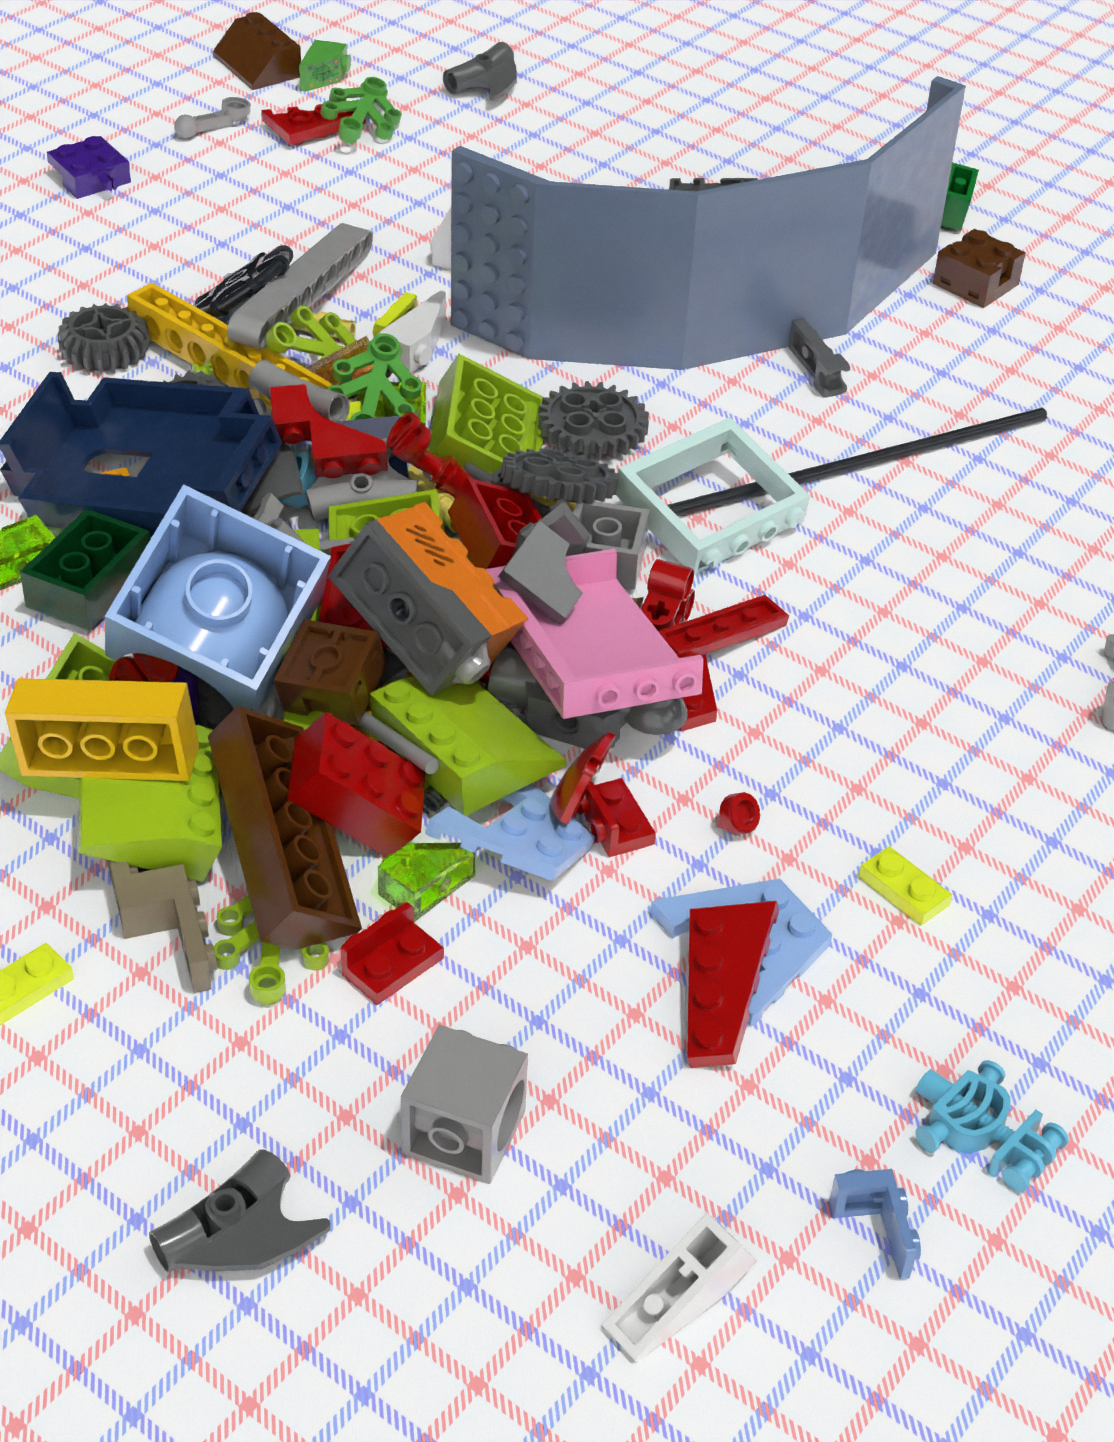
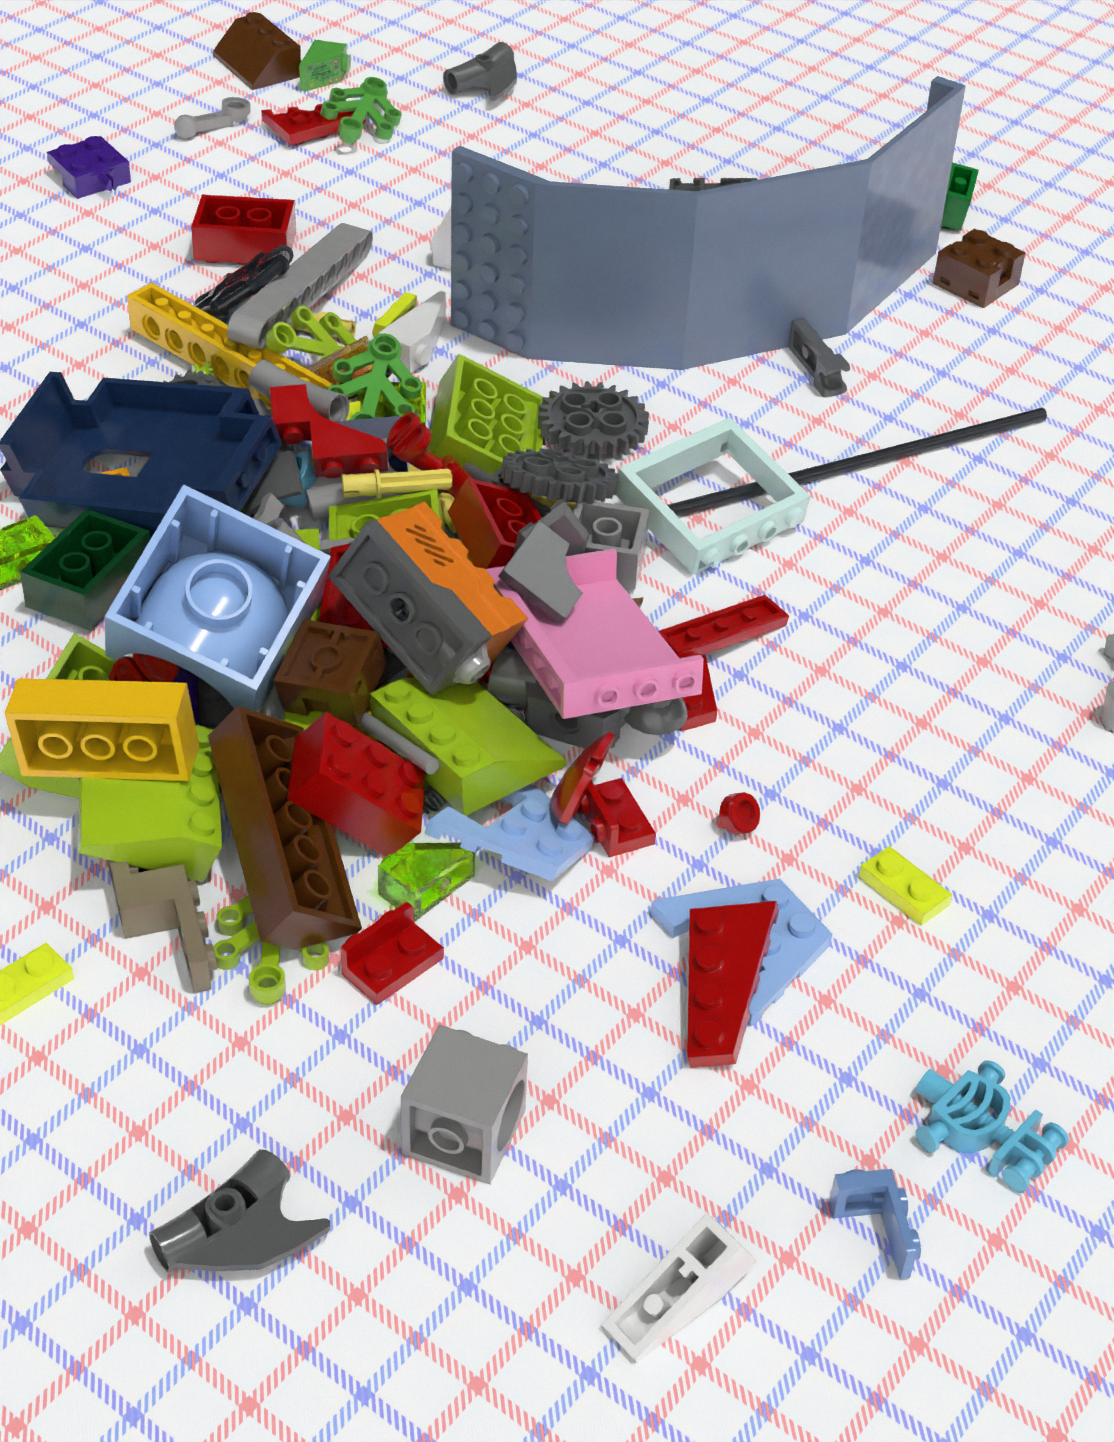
dark grey gear [58,303,150,374] -> none
red piece [641,559,695,631] -> none
none -> red brick [191,194,296,265]
none -> light yellow axle [341,469,452,499]

